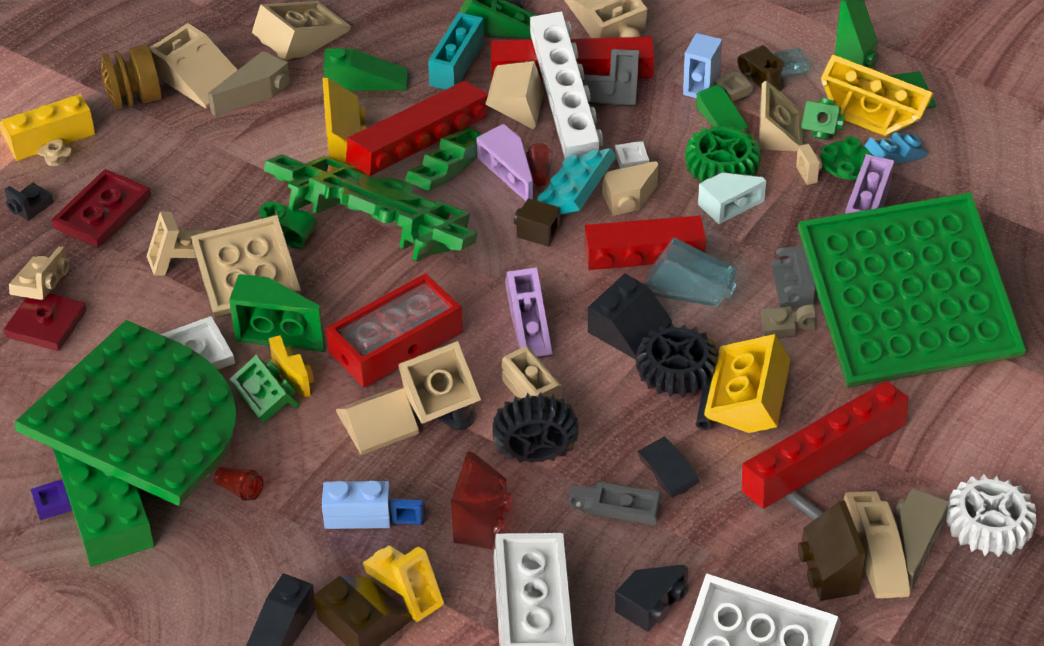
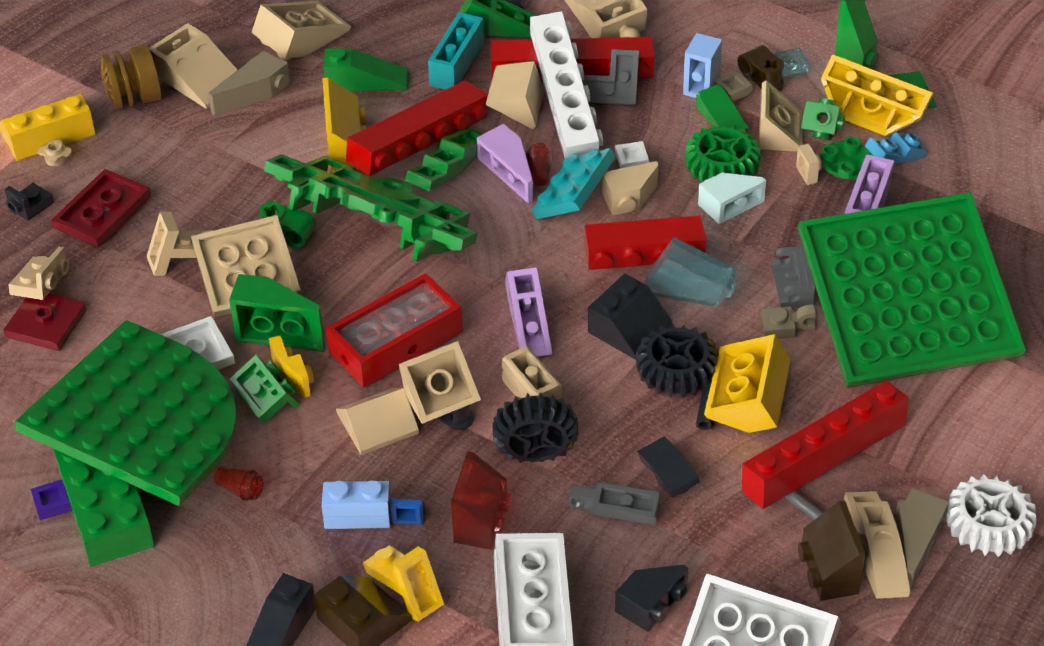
dark brown brick [514,198,560,247] -> none

